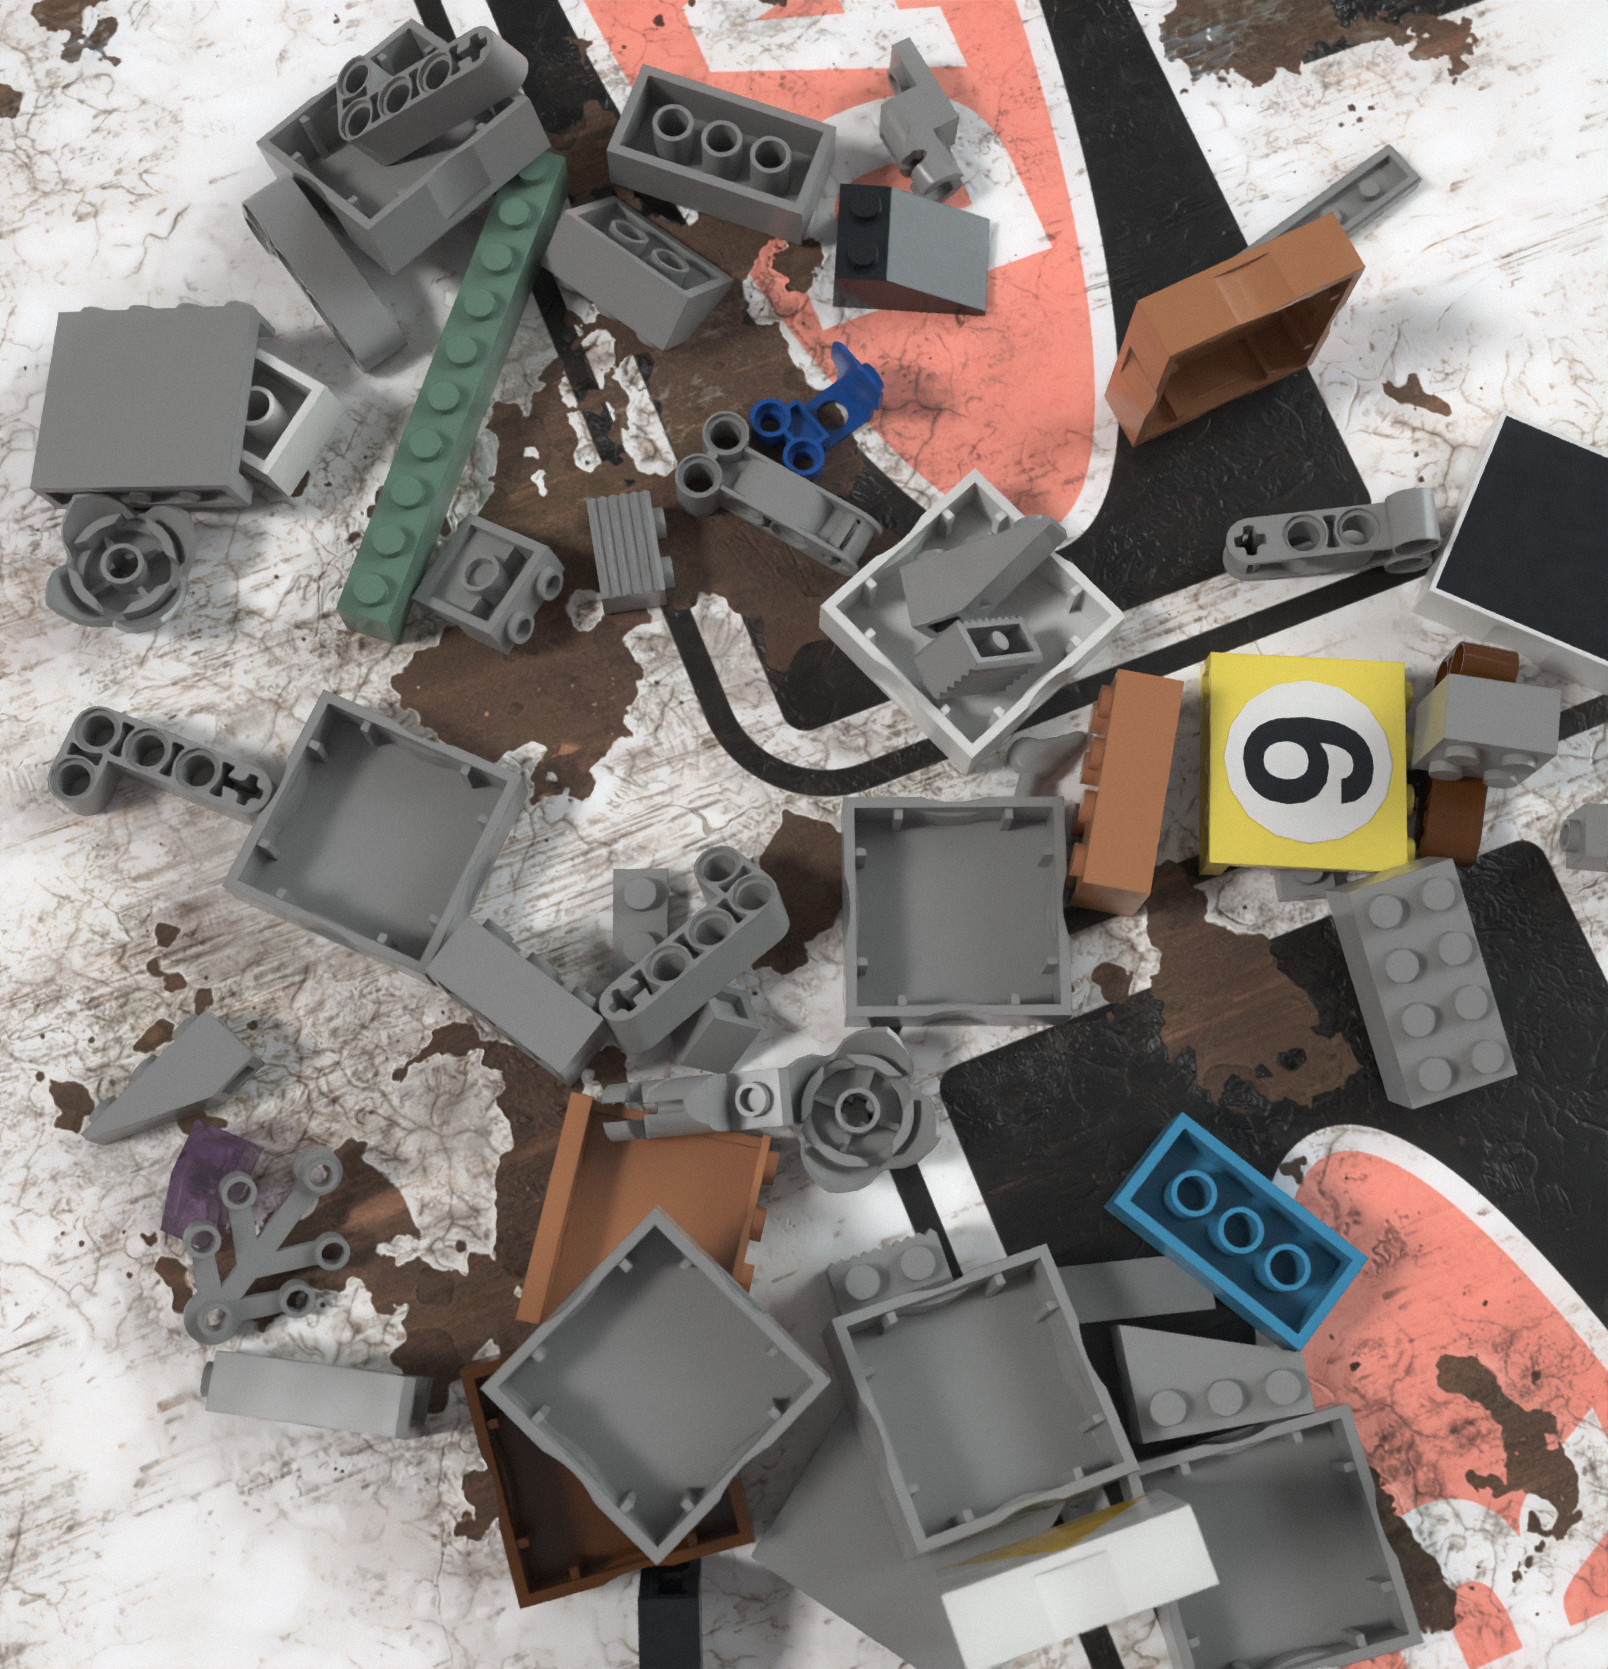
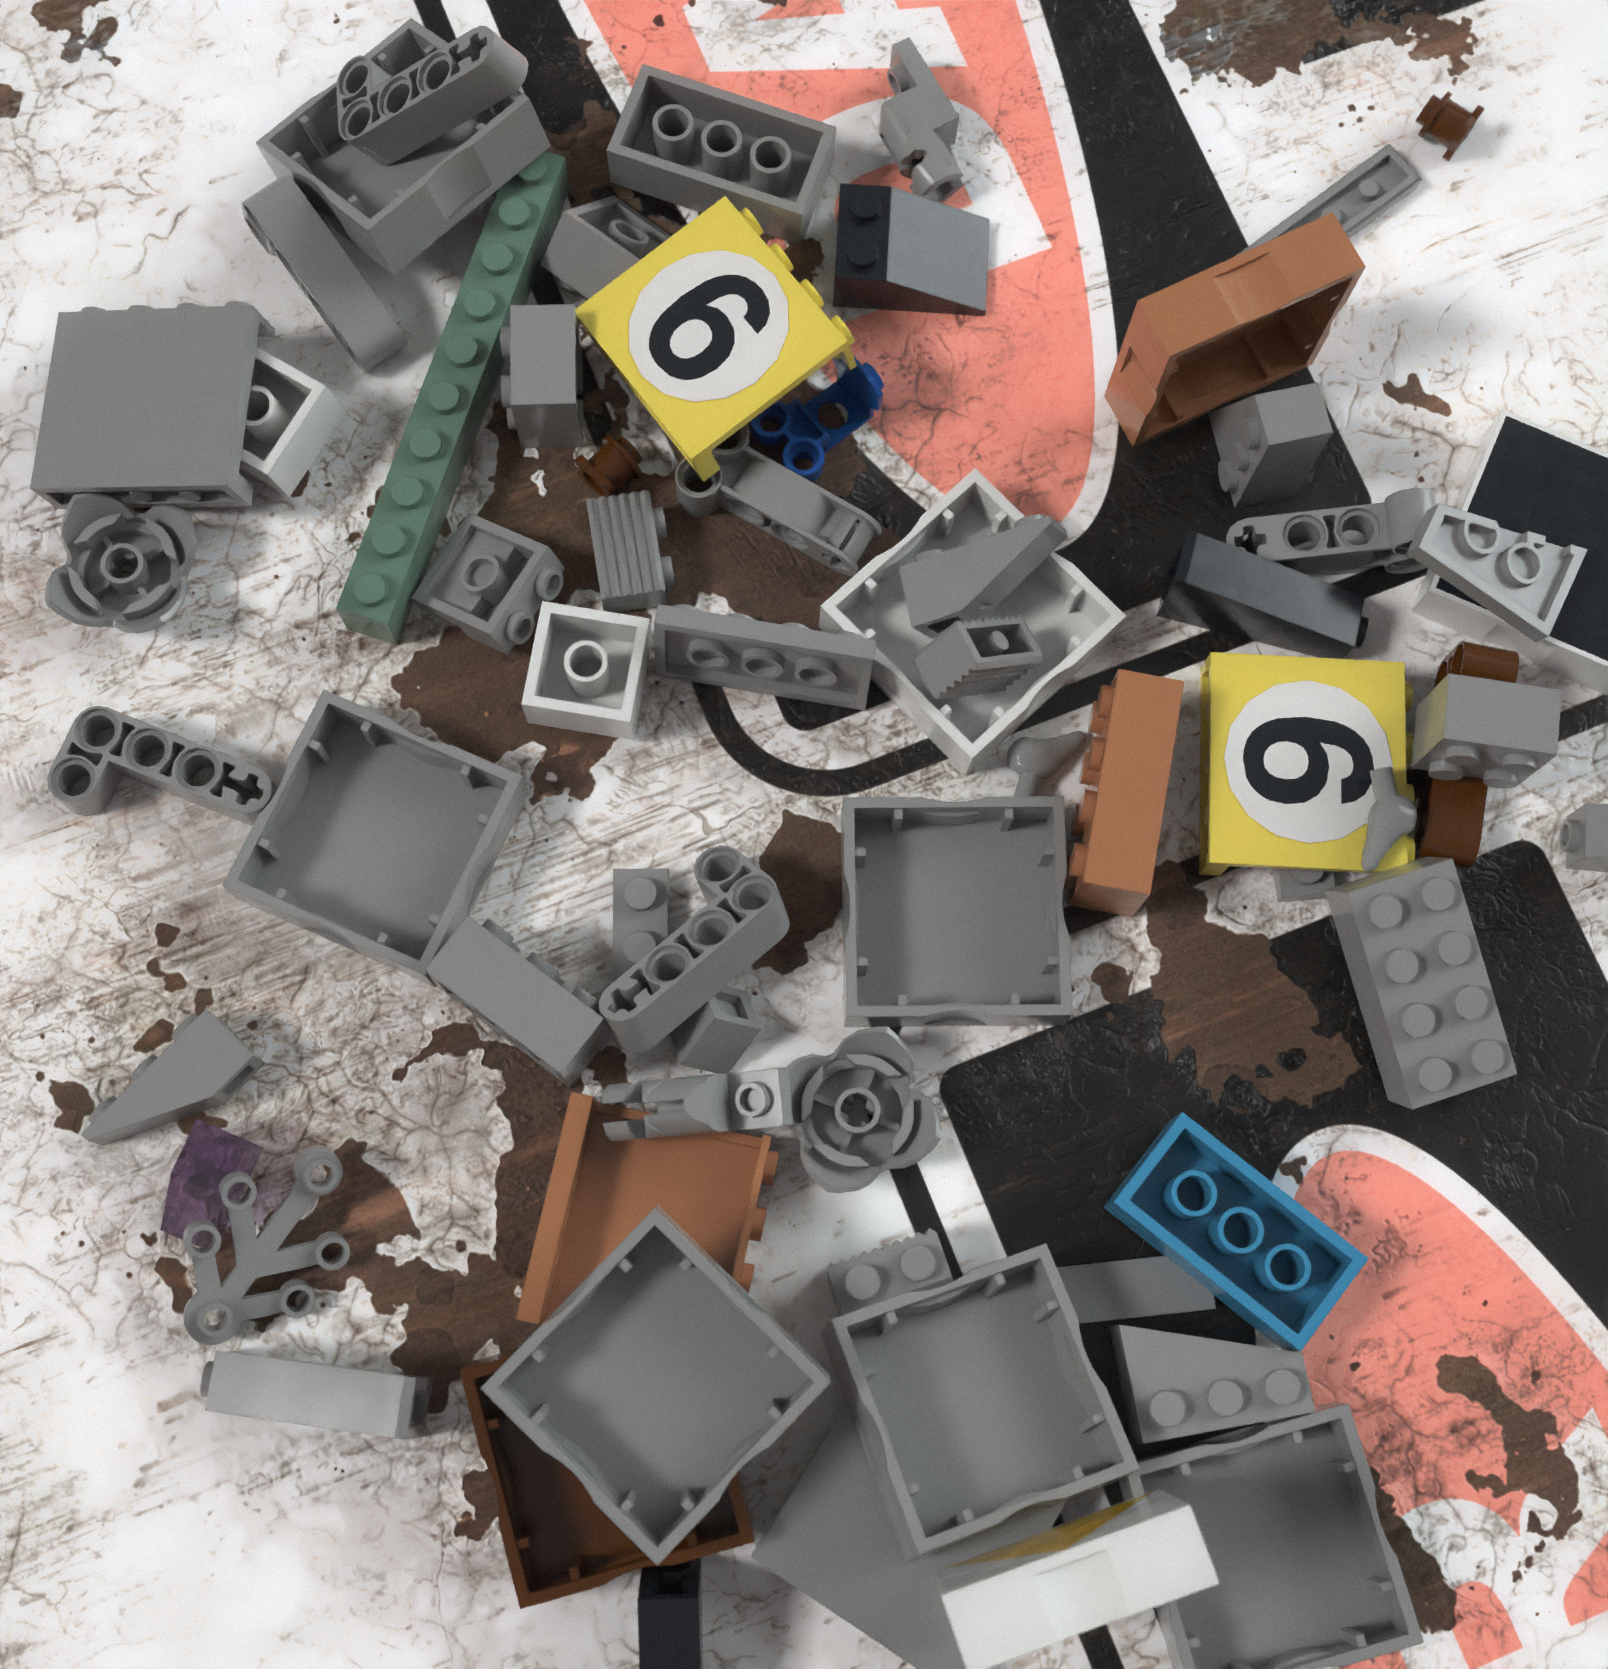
none -> light grey piece [501,304,584,449]
none -> white brick [521,601,653,740]
none -> reddish brown brick [574,436,642,497]
none -> panel [576,196,857,482]
none -> light grey plate [654,604,877,711]
none -> black slope [1156,530,1369,659]
none -> light grey wedge [1208,382,1333,508]
none -> light grey animal [1361,766,1417,872]
none -> light grey wing [1406,503,1588,642]
none -> reddish brown brick [1416,91,1485,162]

